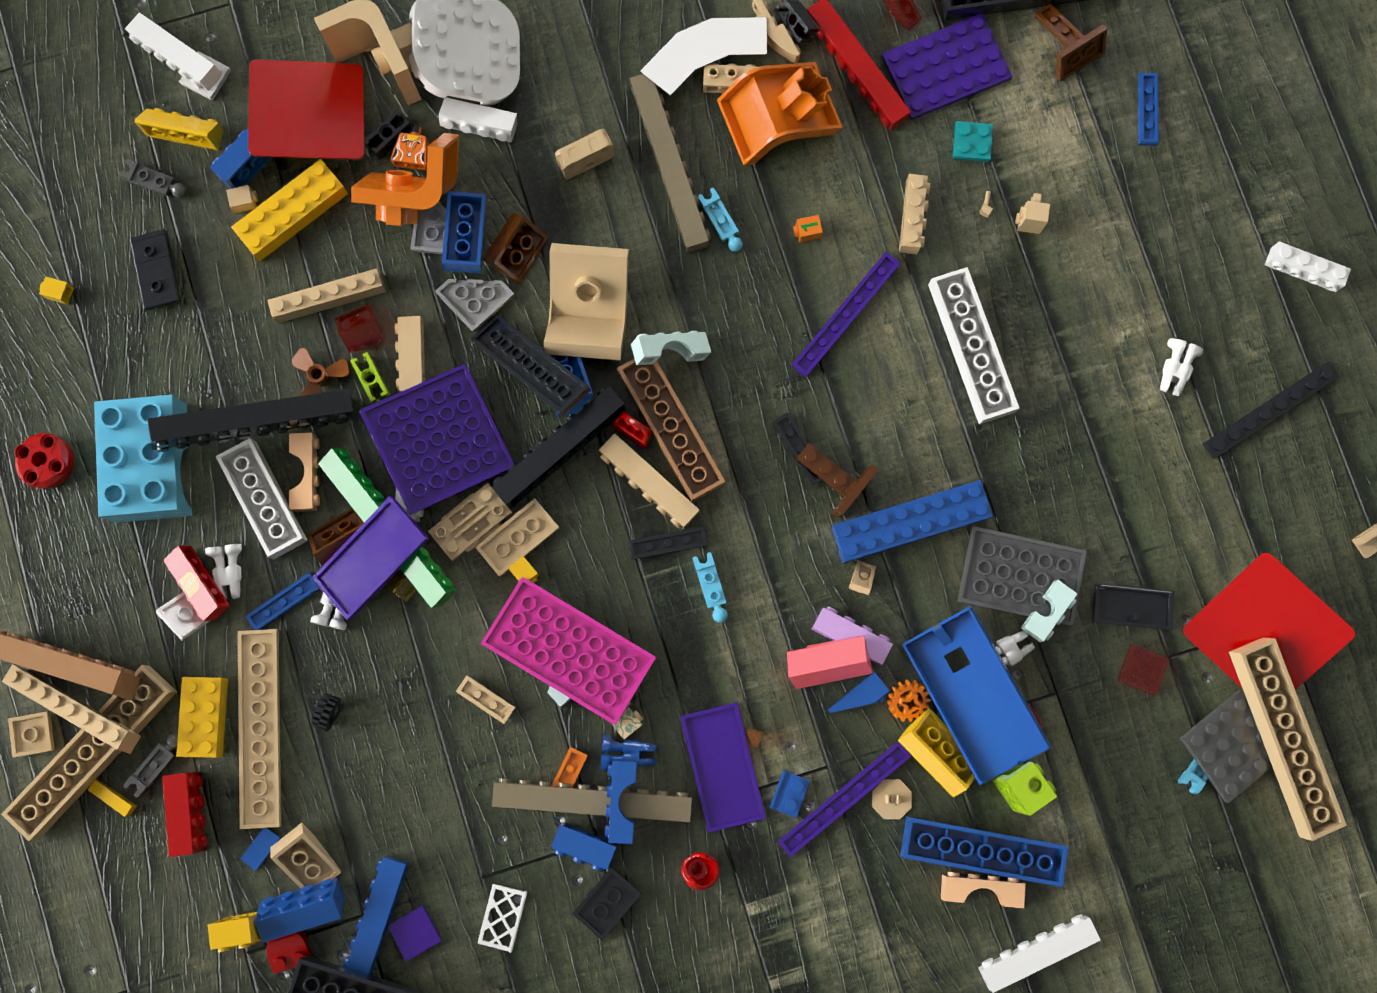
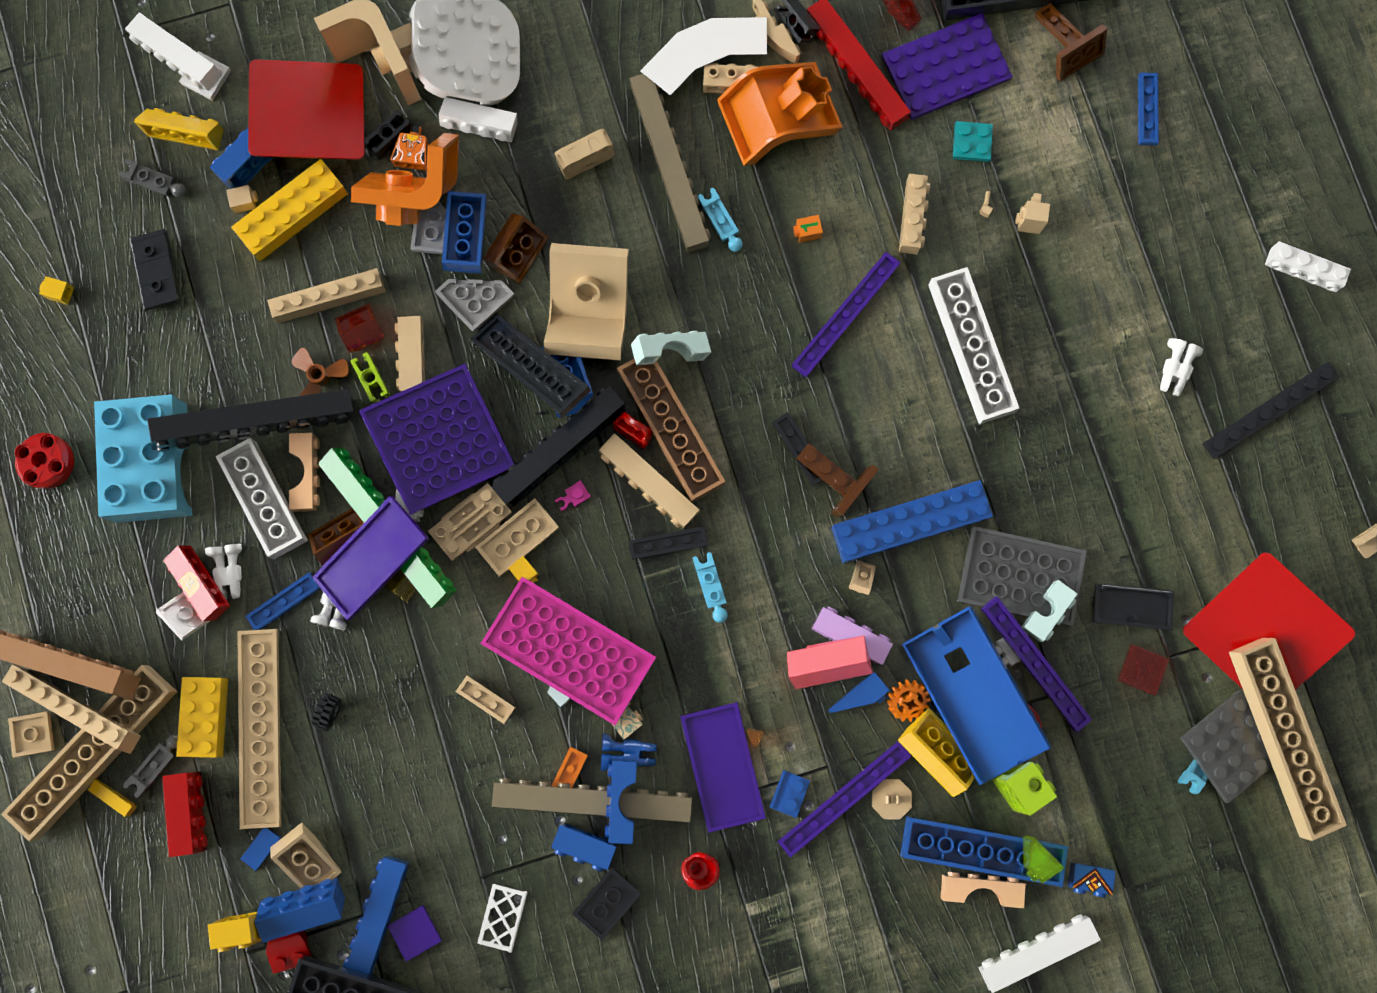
none -> dark pink plate [555,480,591,512]
none -> dark purple plate [981,597,1092,732]
none -> clear neon green slope [1023,835,1064,883]
none -> blue brick [1068,862,1115,898]

